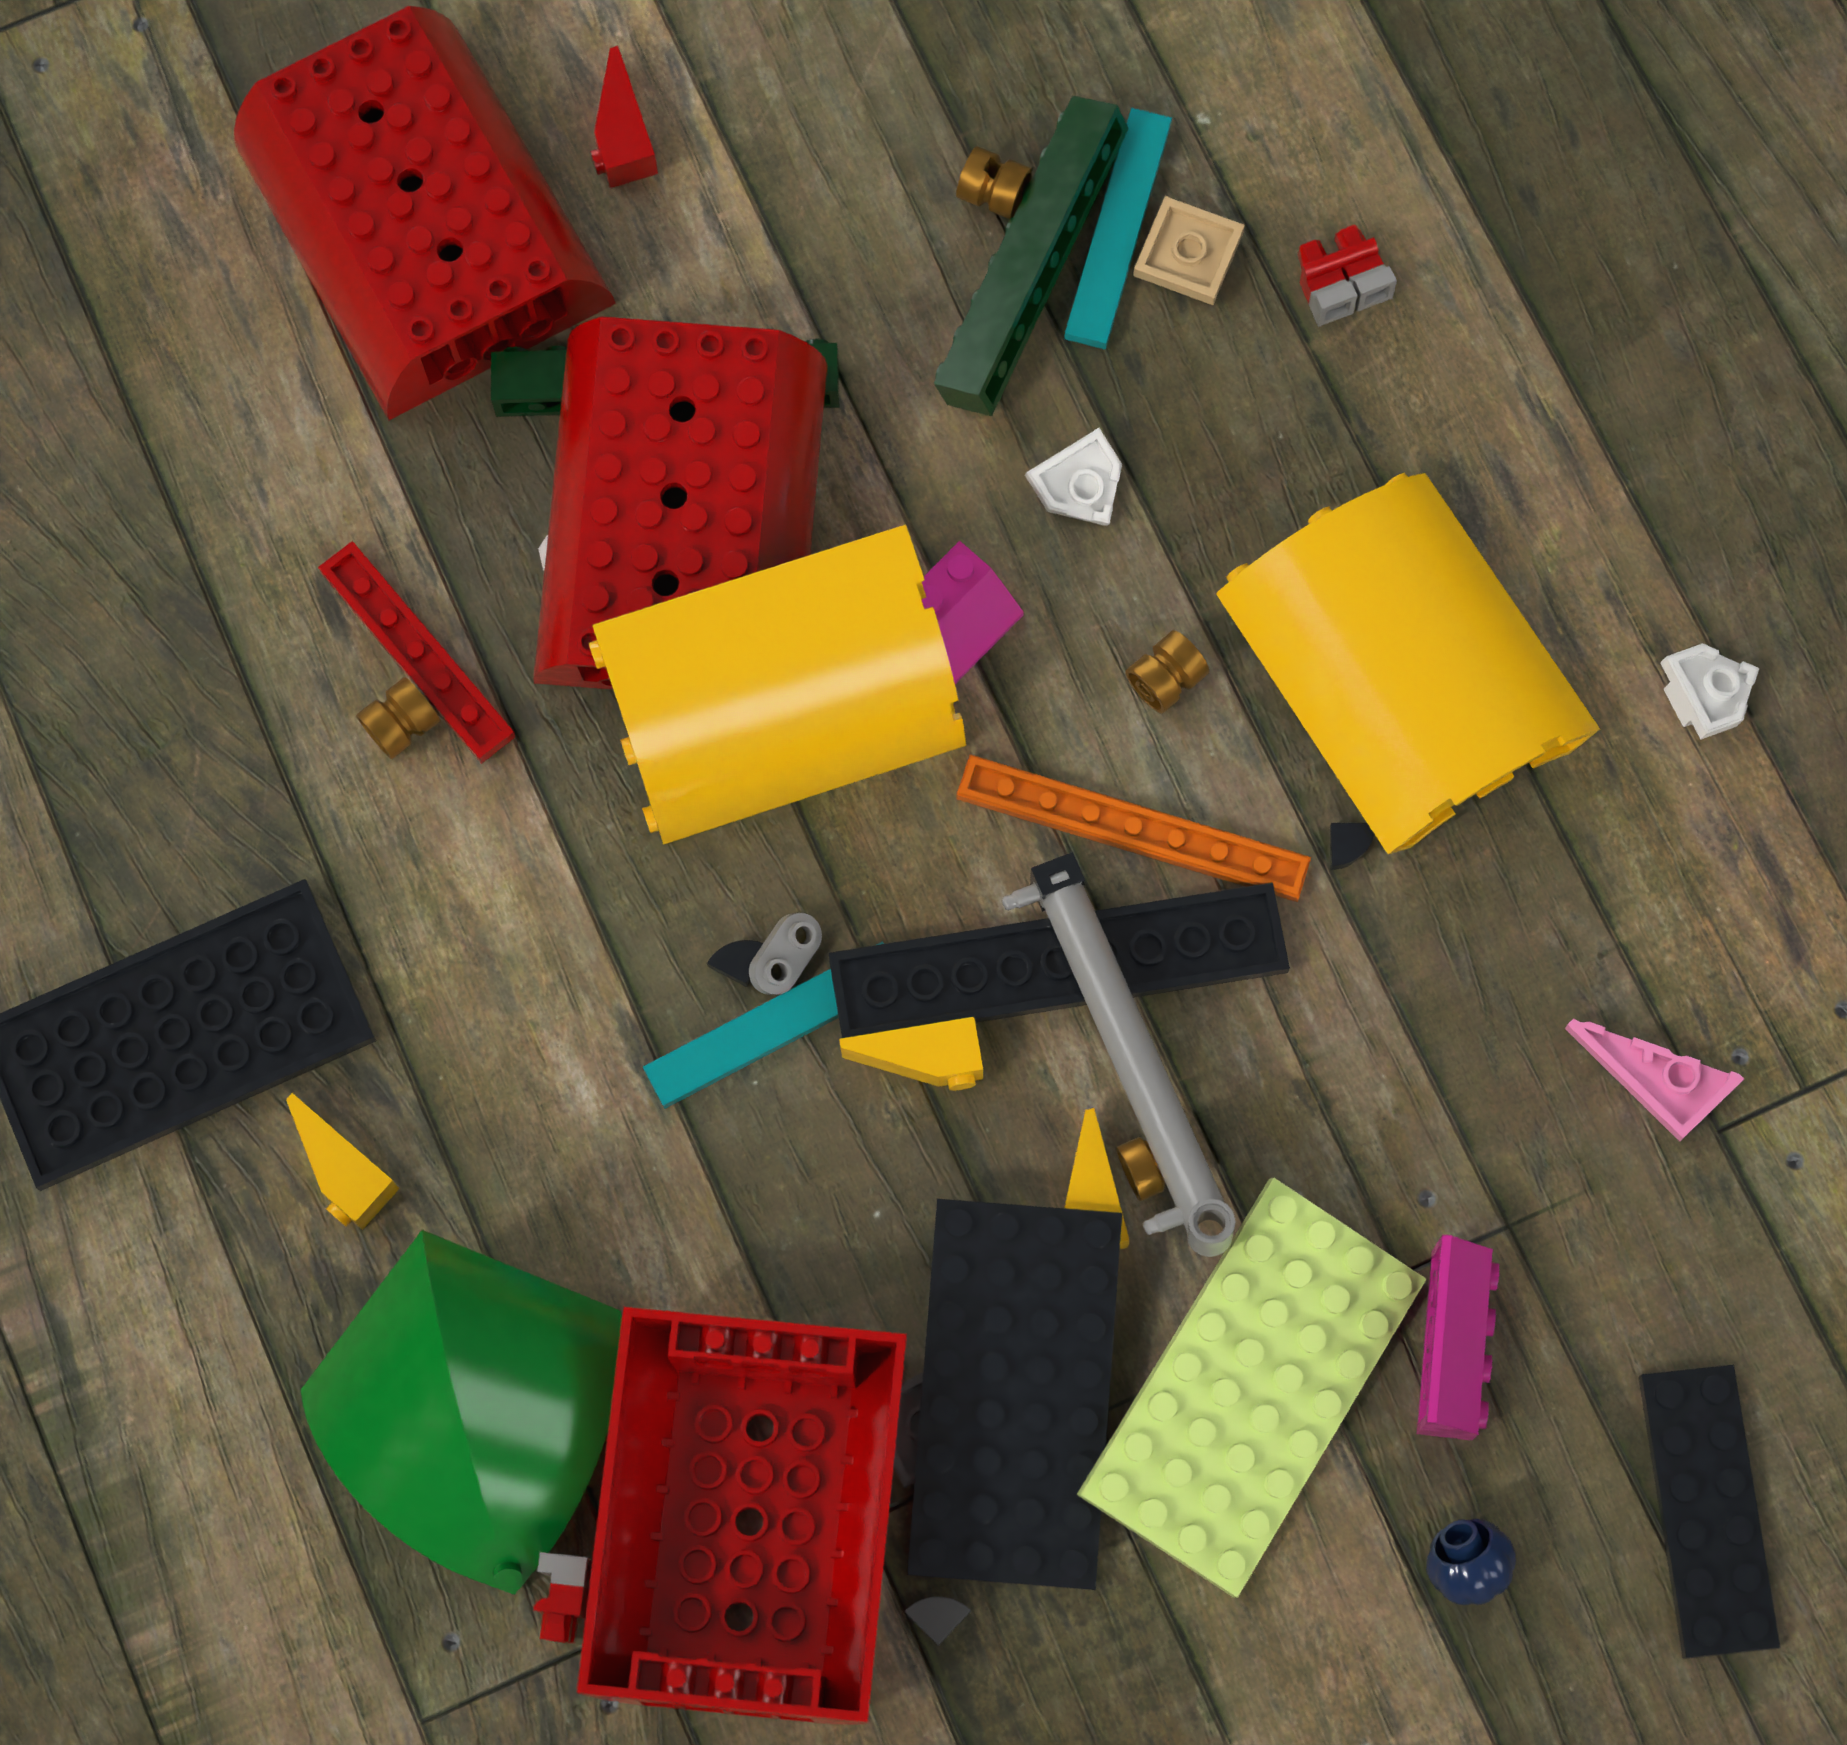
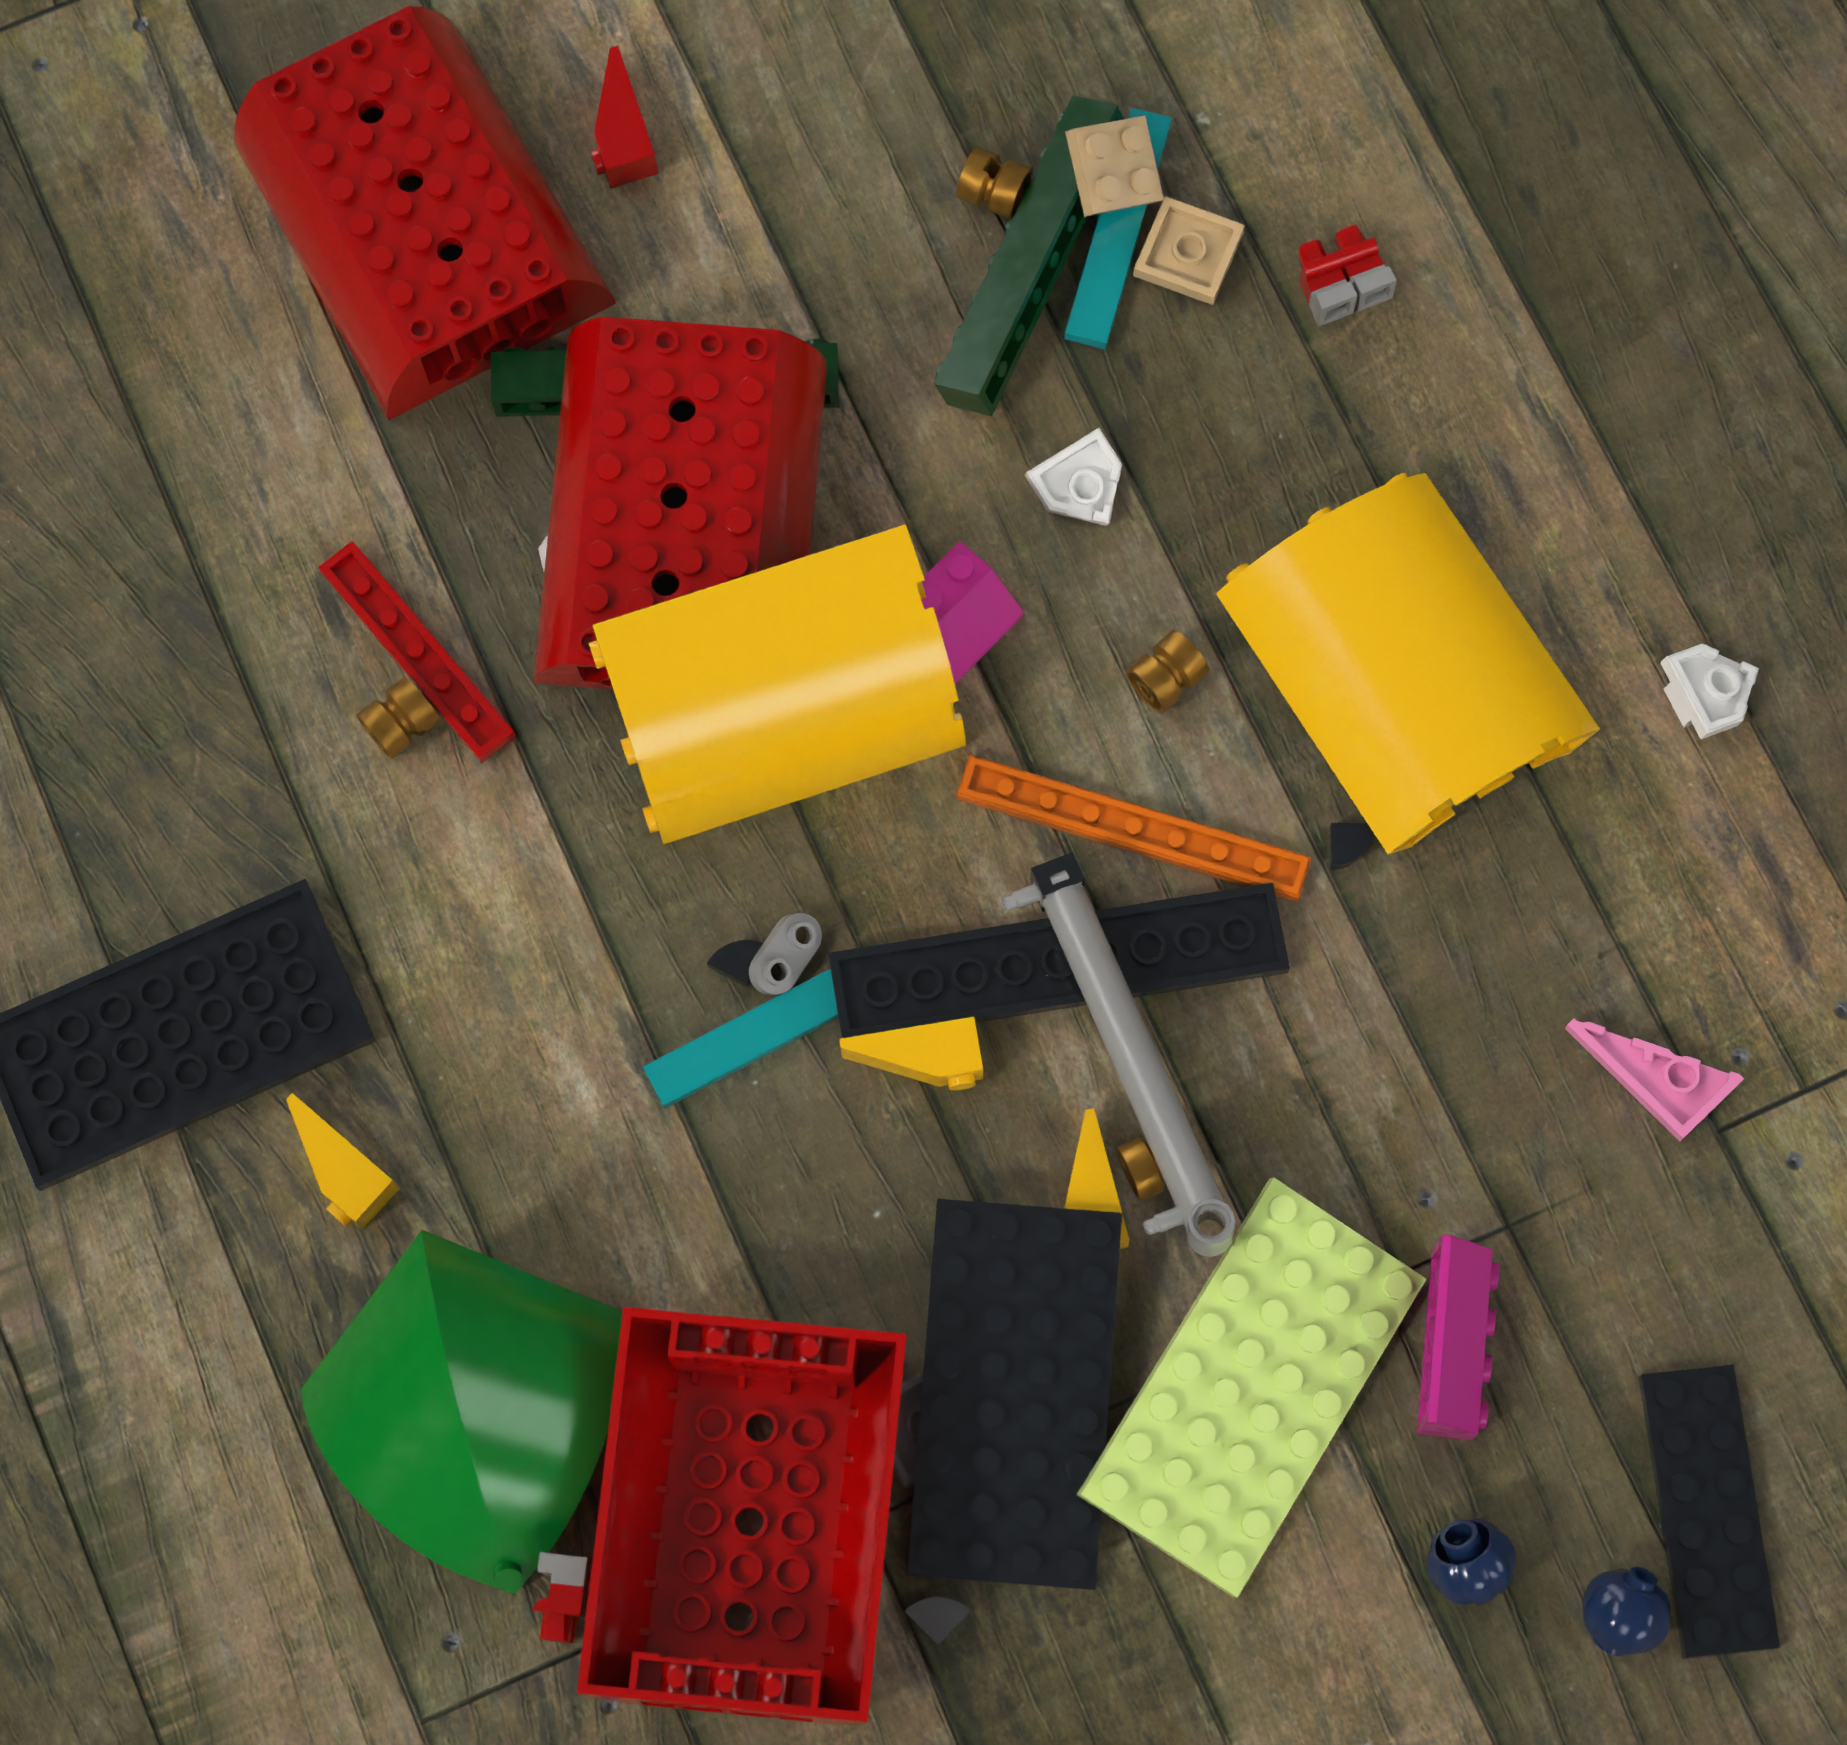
none -> tan plate [1065,115,1164,217]
none -> dark blue plant [1582,1567,1671,1656]

